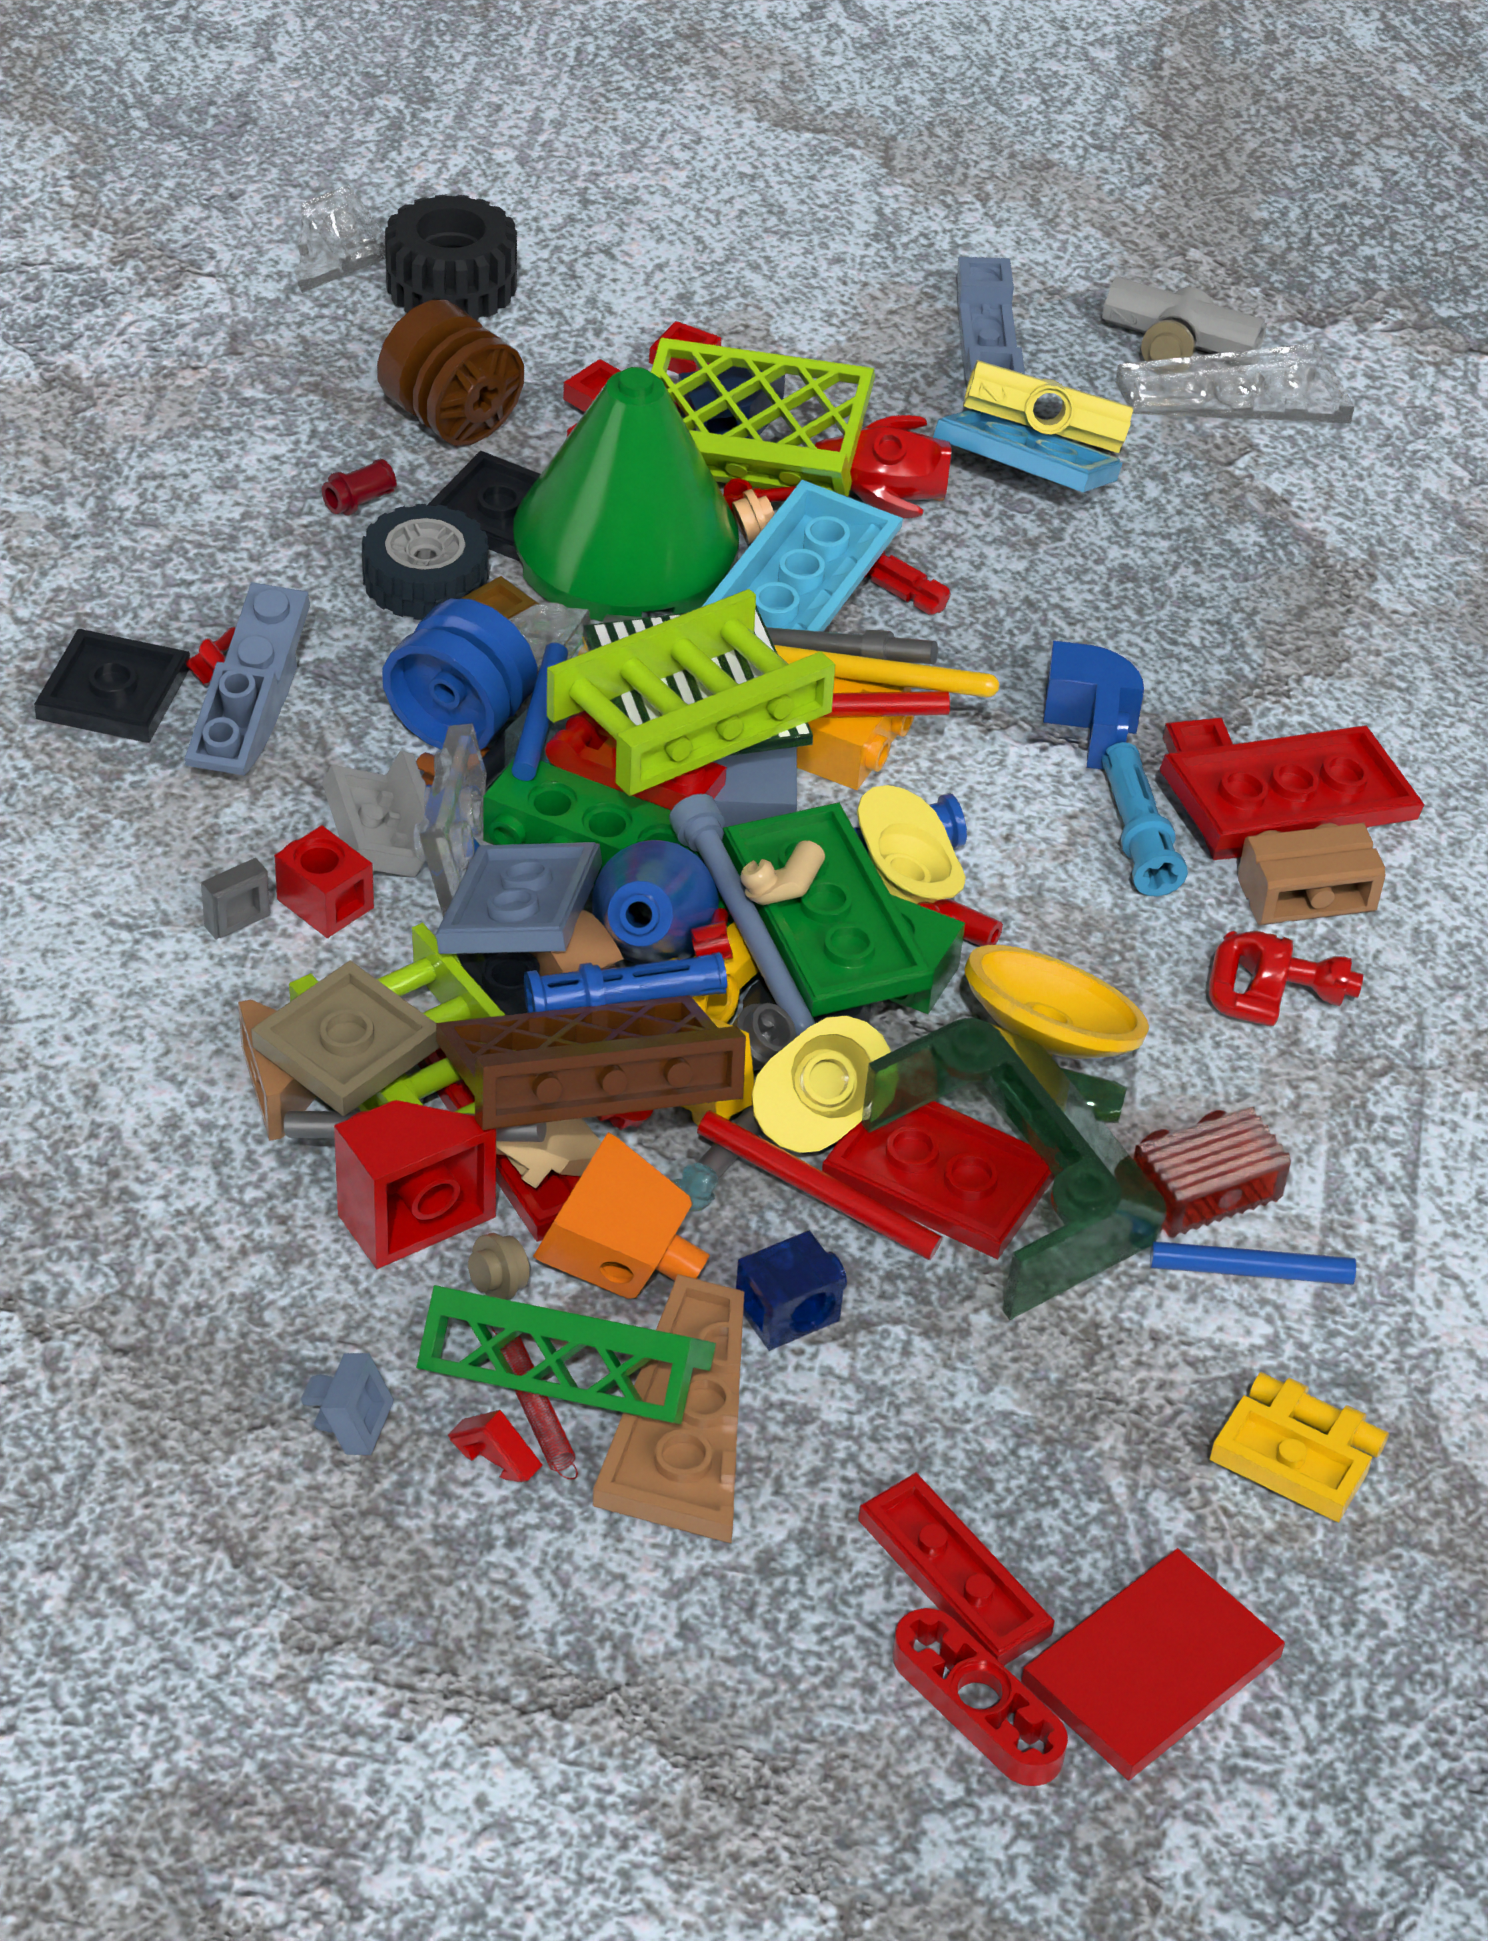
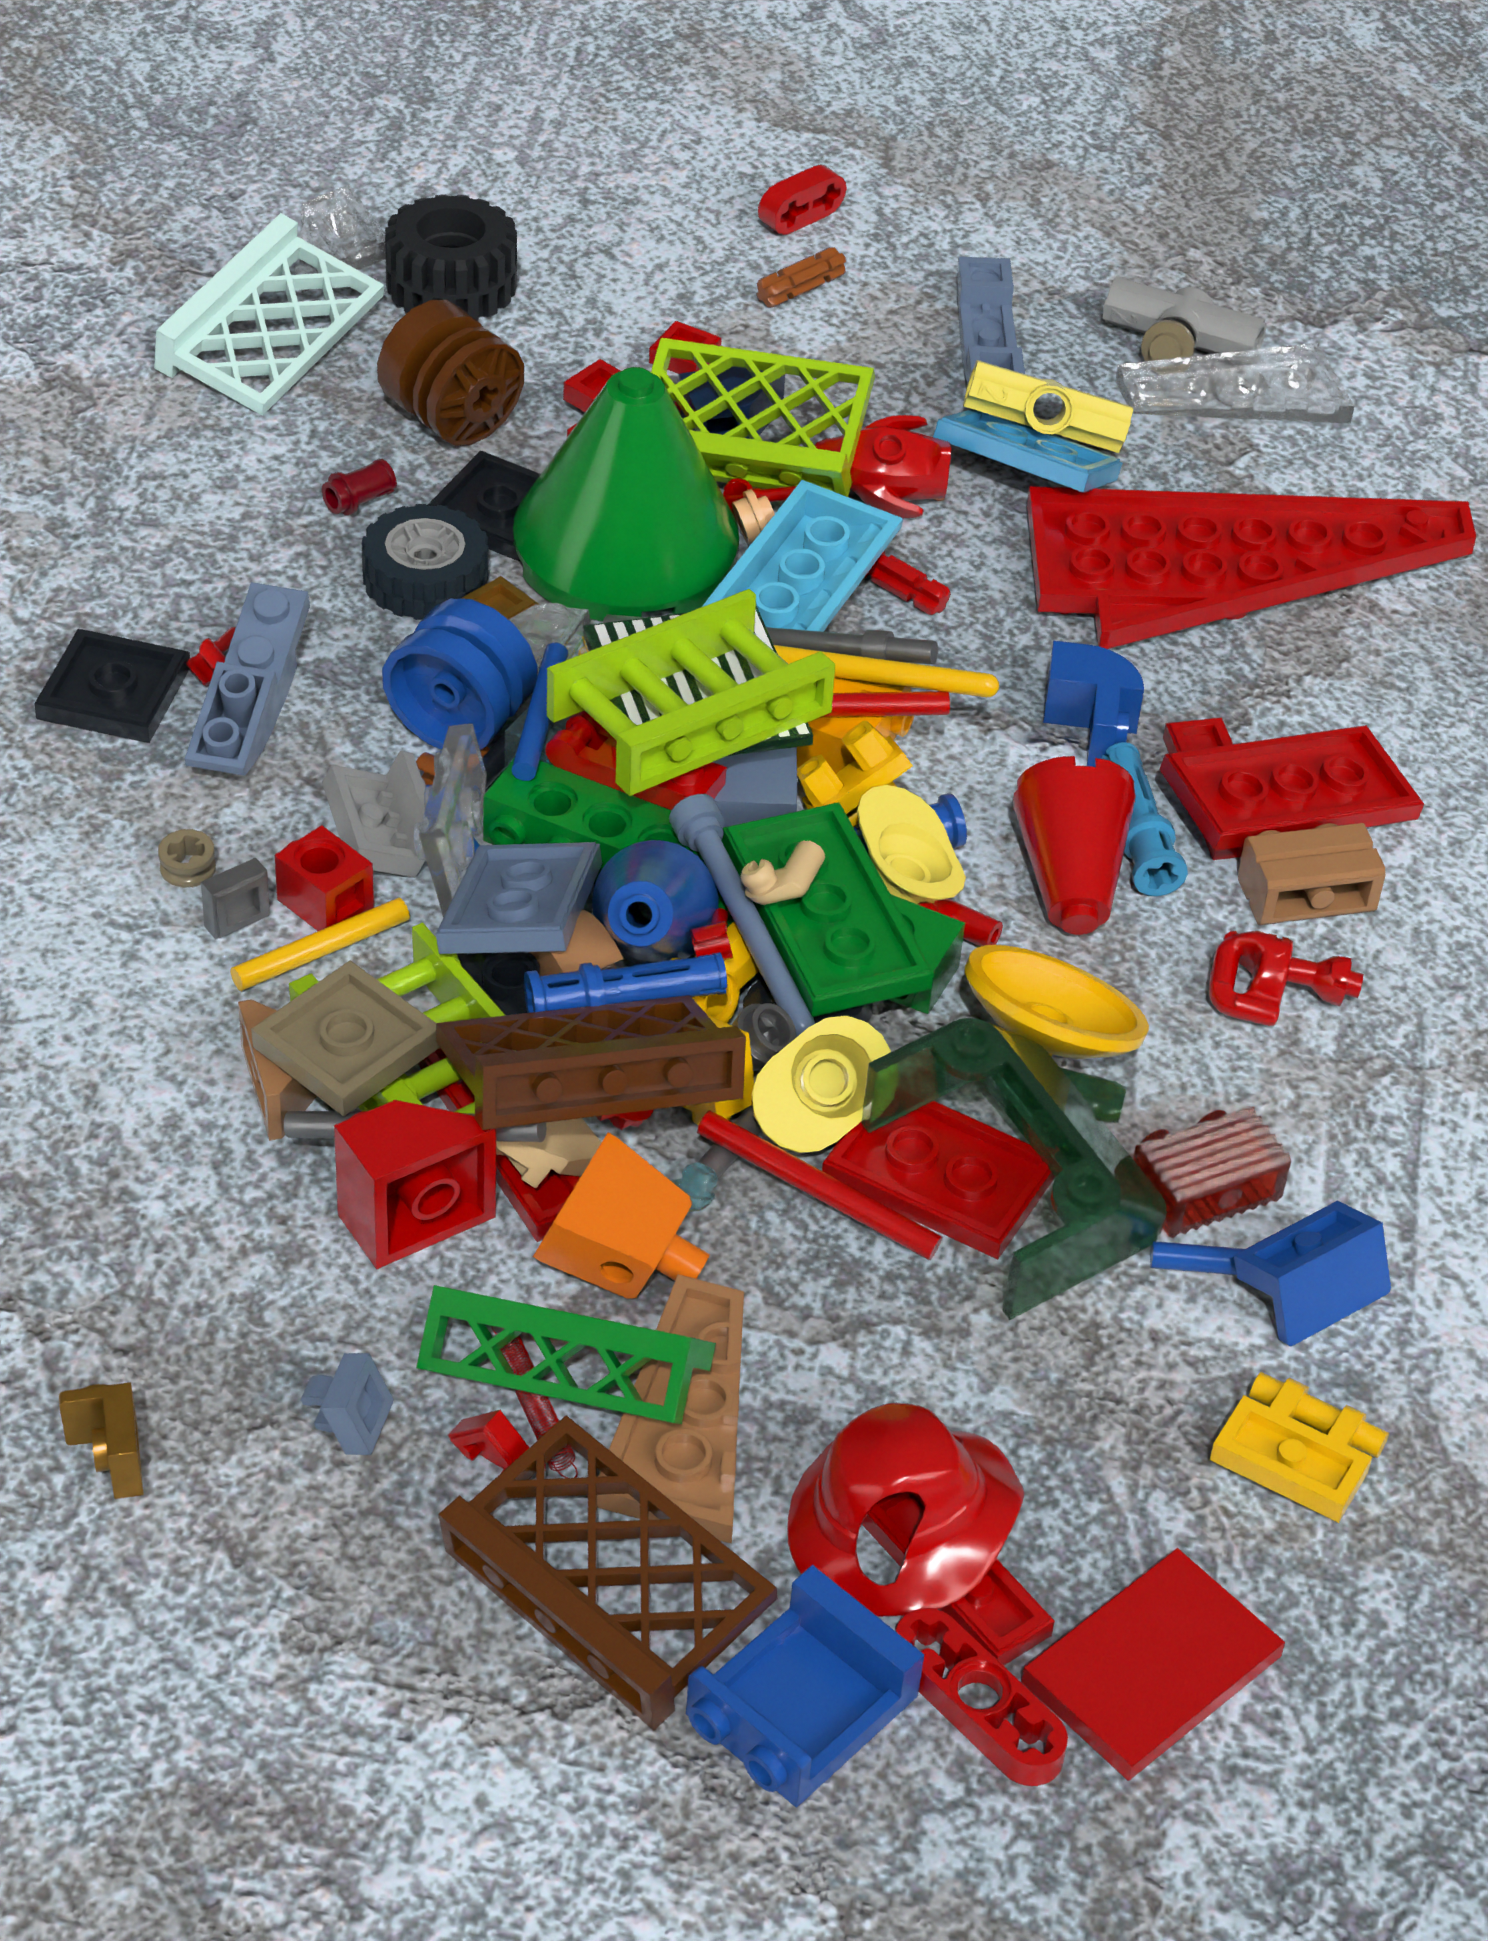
dark tan plate [468,1233,530,1300] -> none
clear blue brick [736,1230,847,1351] -> none
none -> pearl gold bracket [59,1382,144,1499]
none -> light aqua fence [154,213,385,416]
none -> dark tan bush [158,829,216,888]
none -> yellow bar [230,897,410,991]
none -> reddish brown fence [438,1415,778,1731]
none -> blue panel [686,1565,924,1808]
none -> dark orange axle [756,247,846,308]
none -> red beam [758,164,847,235]
none -> red piece [787,1402,1025,1616]
none -> yellow hips [797,720,913,827]
none -> red cone [1013,756,1136,935]
none -> red wing [1027,486,1477,649]
none -> blue panel [1234,1200,1391,1346]

